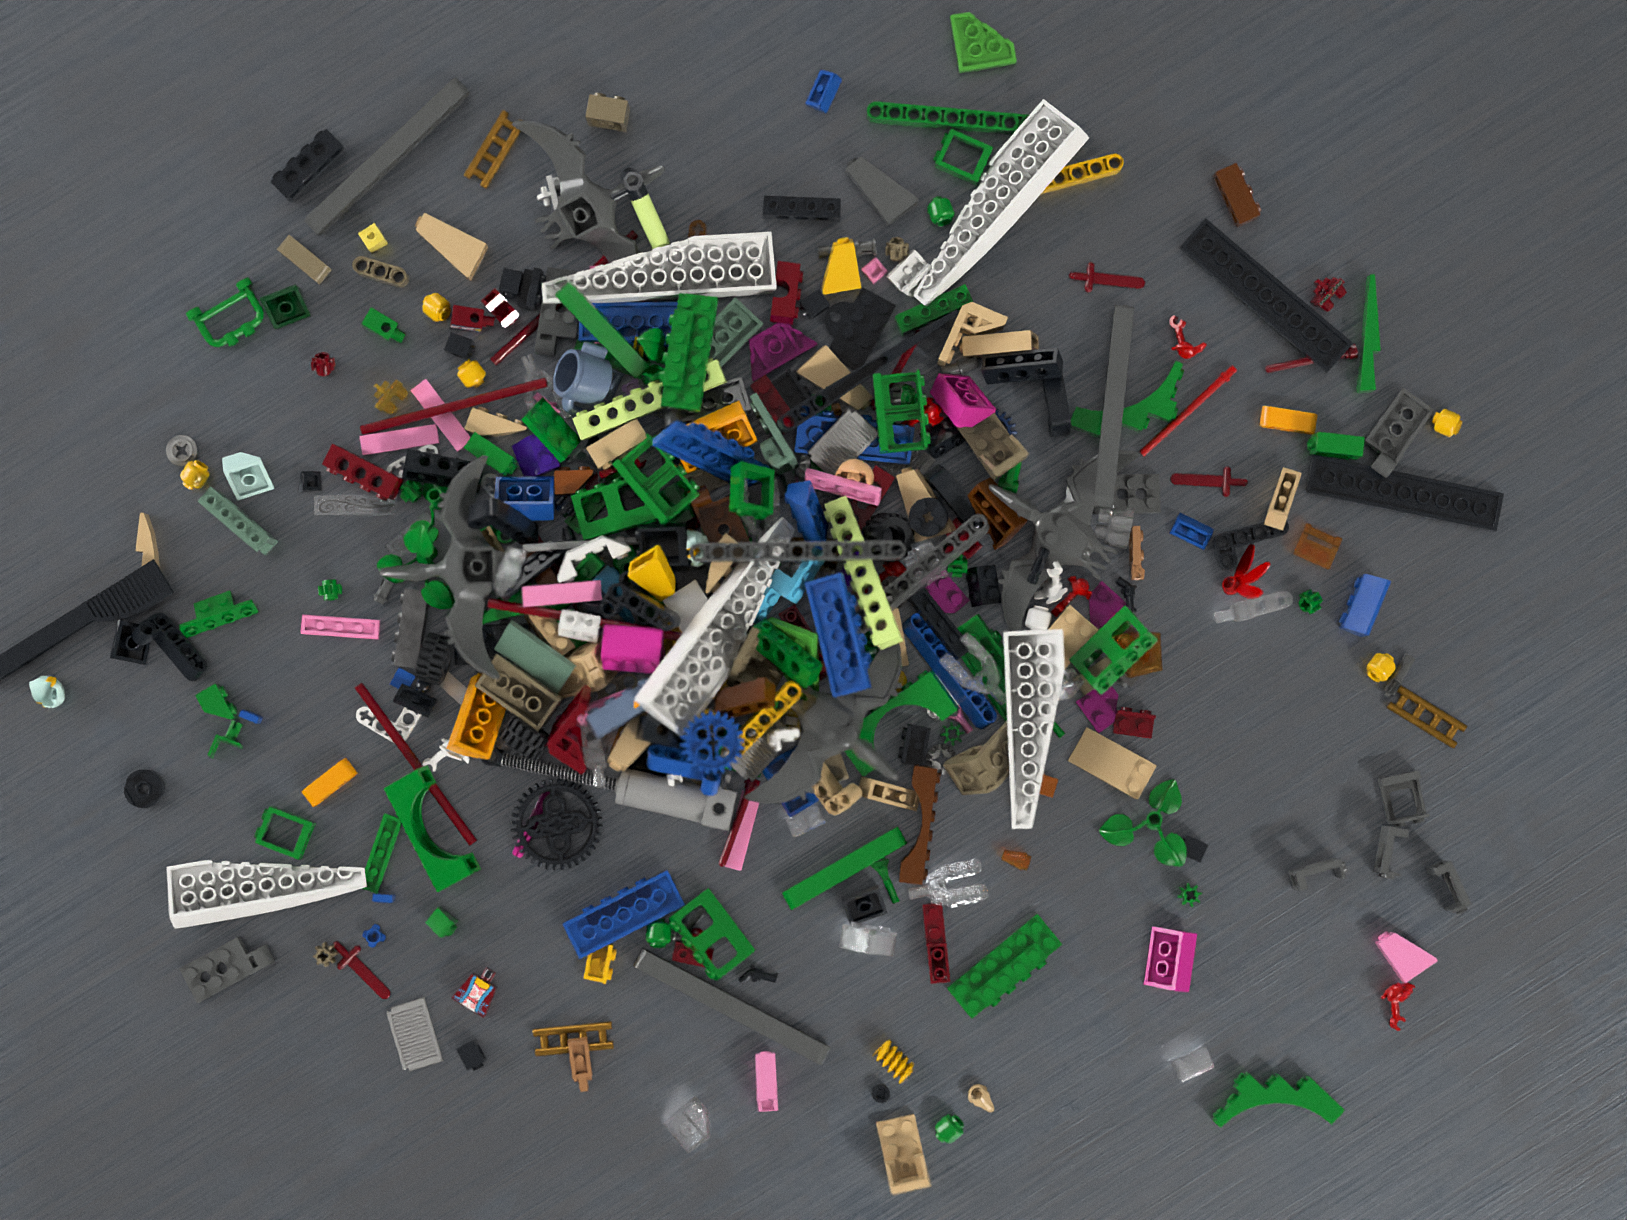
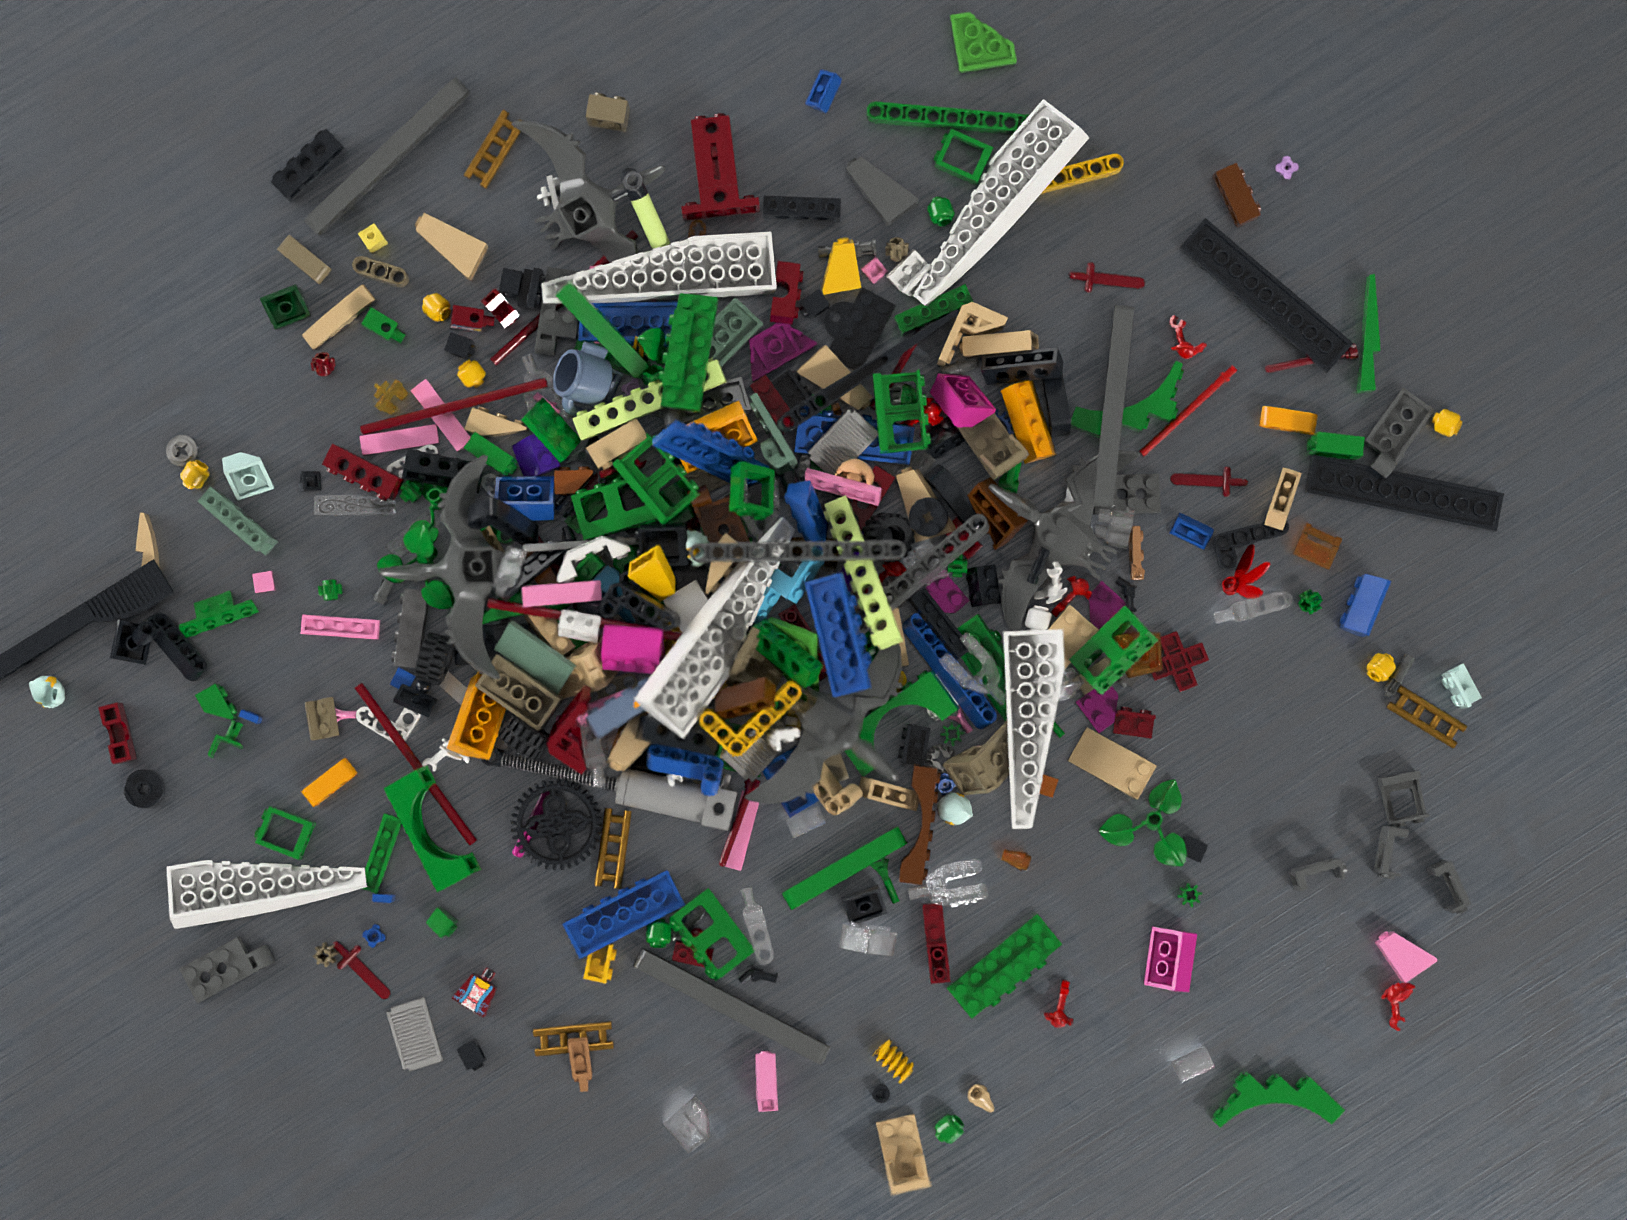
green bar [185,277,264,347] -> none
blue gear [681,710,745,775] -> none
dark red hips [1310,277,1347,312] -> none
none -> dark red arch [98,702,137,764]
none -> bright pink tile [252,571,275,593]
none -> tan slope [302,284,375,350]
none -> dark tan bracket [305,697,339,740]
none -> bright pink bar [335,708,357,722]
none -> pearl gold bar [595,808,632,889]
none -> dark red brick [681,113,760,221]
none -> clear piece [740,886,774,965]
none -> blue plate [935,773,956,796]
none -> light aqua hair [937,792,973,826]
none -> light orange slope [1001,380,1057,464]
none -> red piece [1044,980,1074,1028]
none -> dark red plate [1148,631,1209,692]
none -> lavender plate [1275,156,1299,179]
none -> light aqua bracket [1441,663,1482,709]

